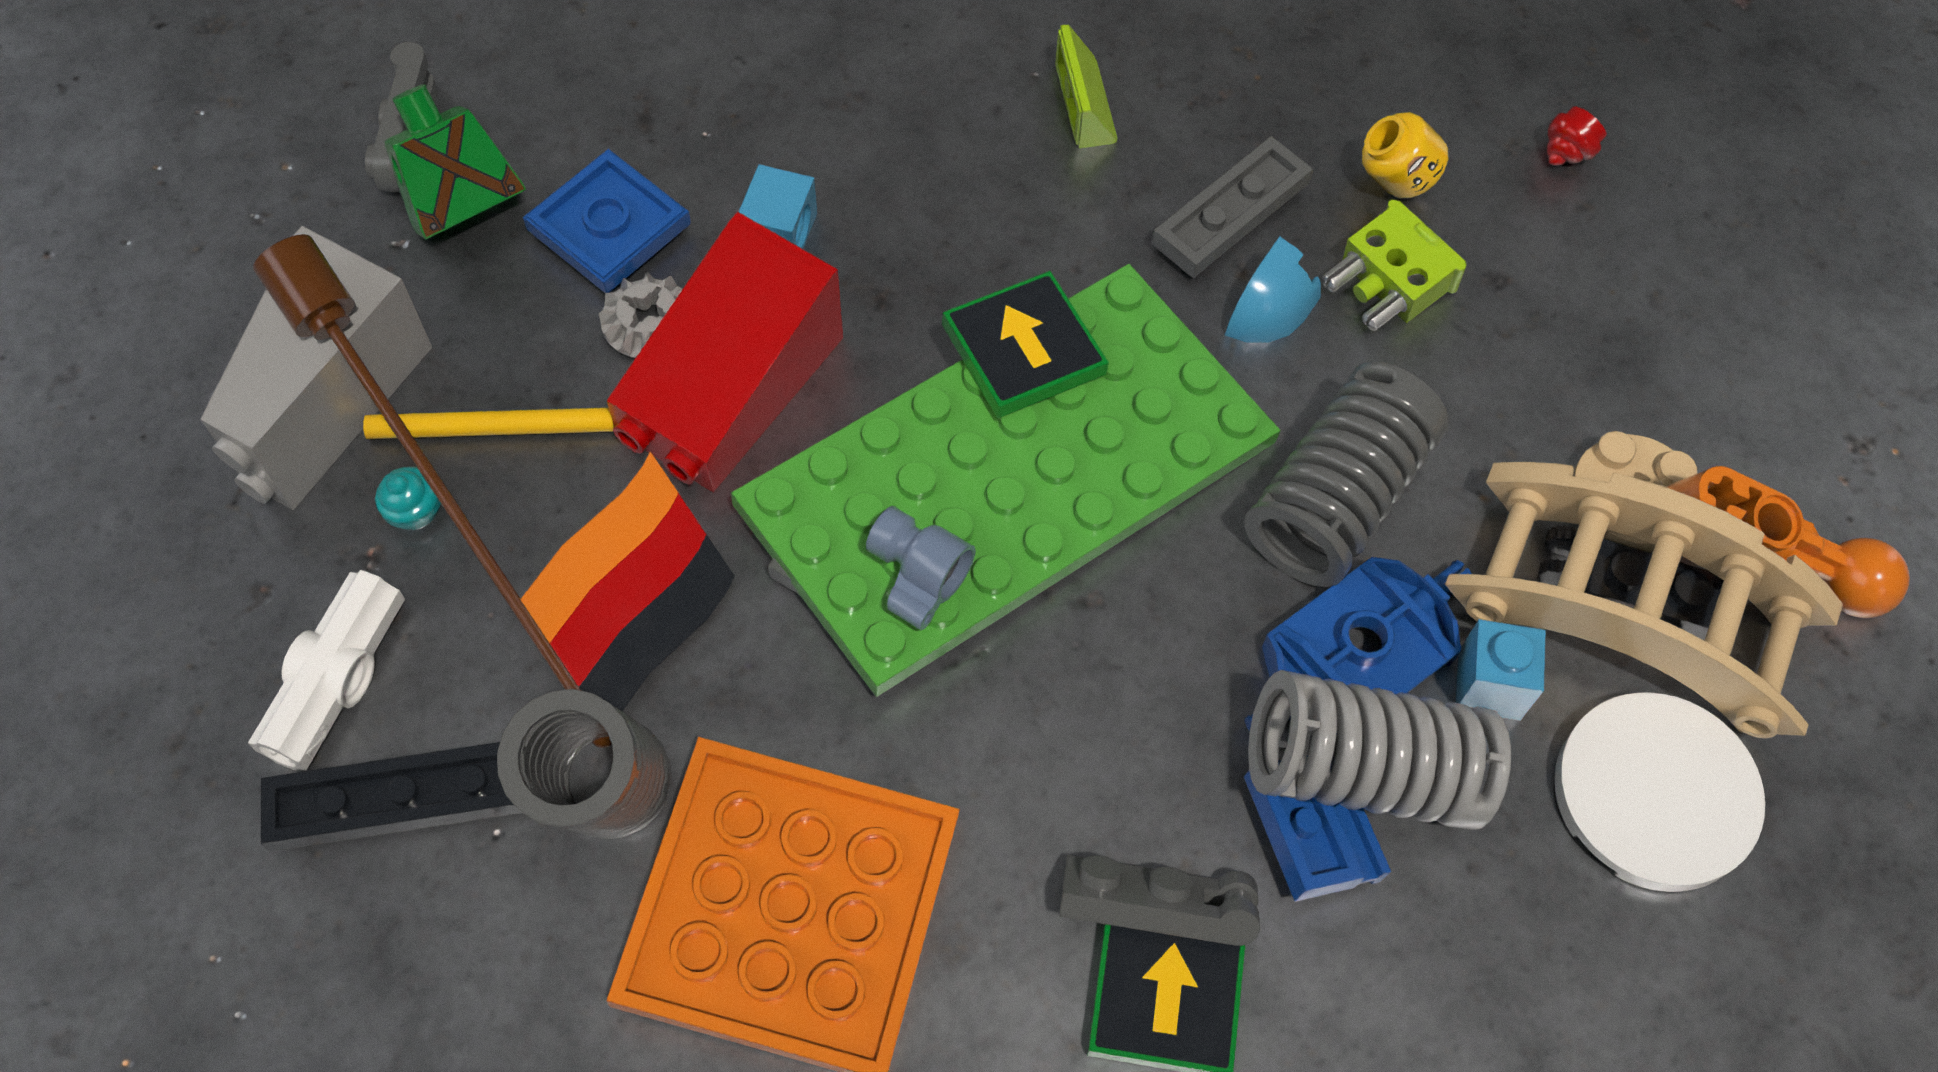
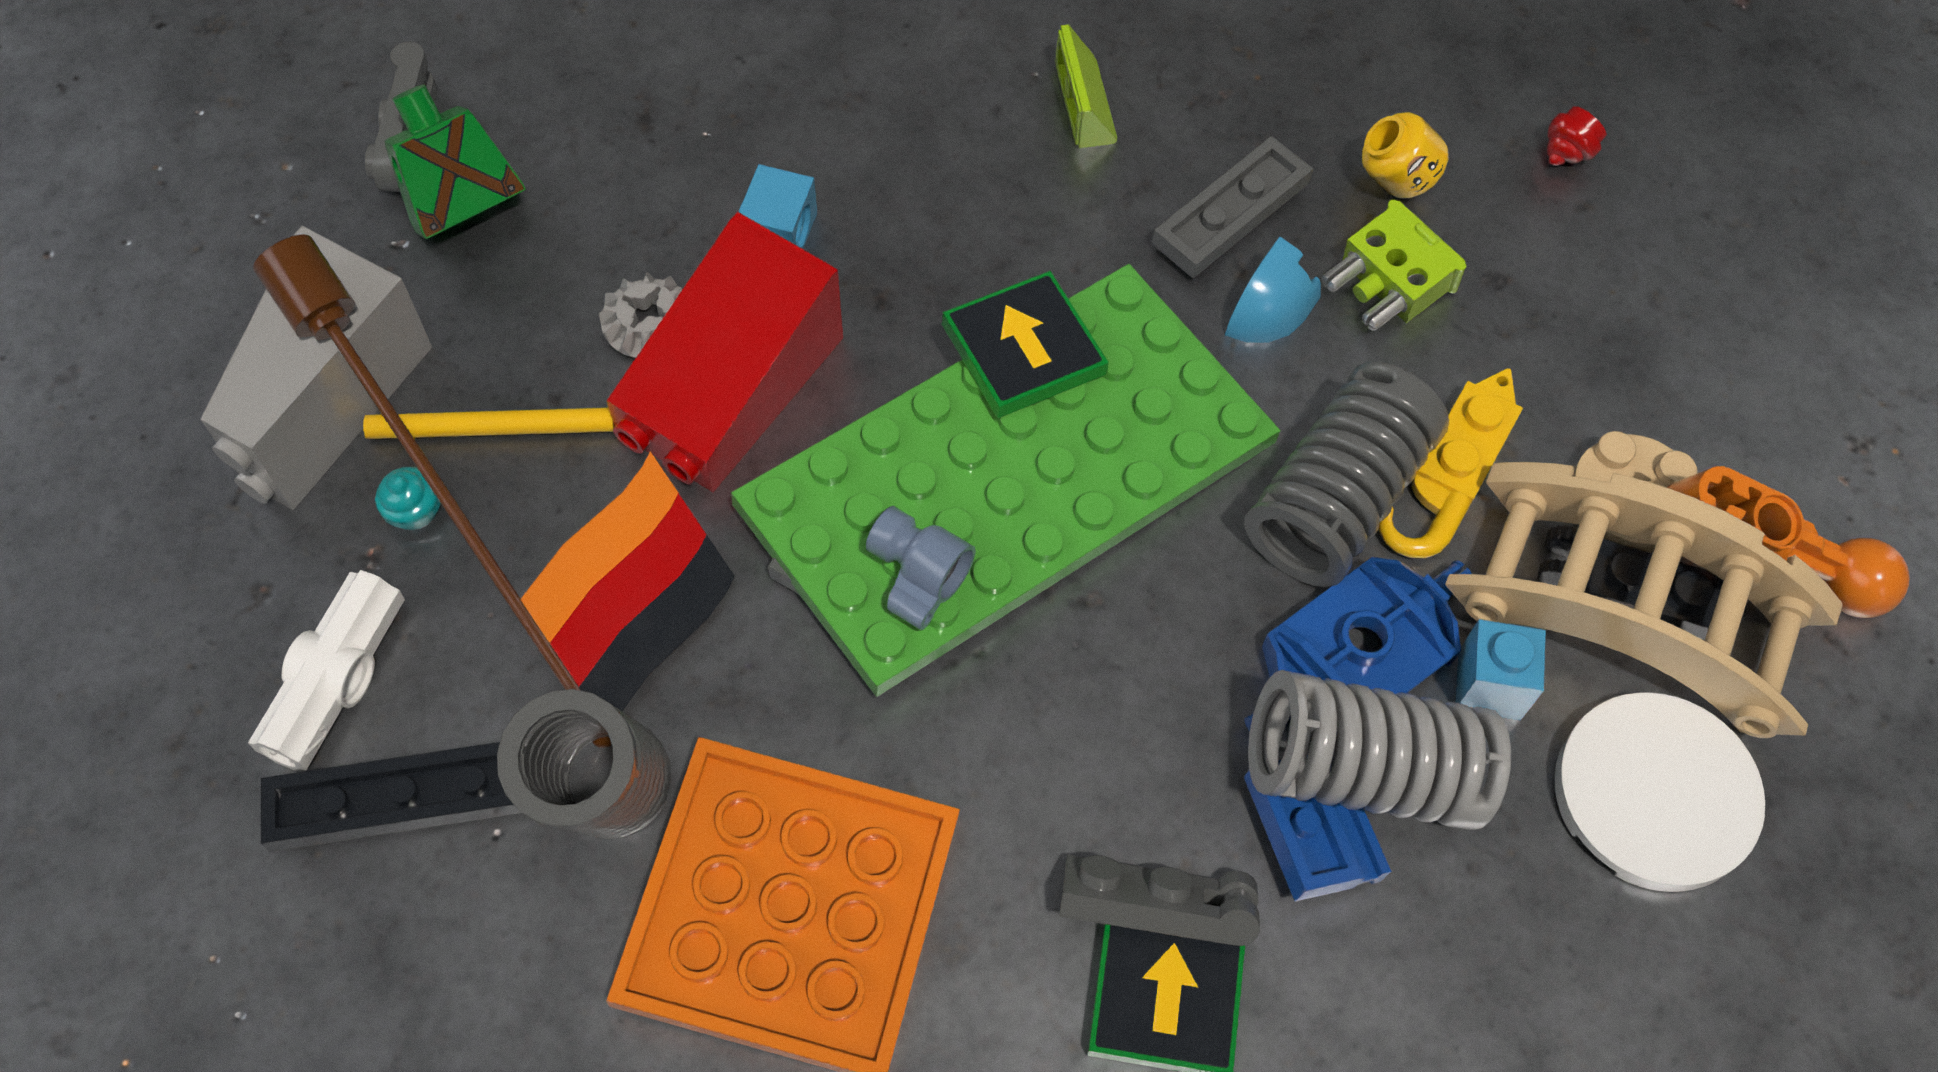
blue plate [523,149,691,293] -> none
none -> yellow plate [1379,368,1523,559]

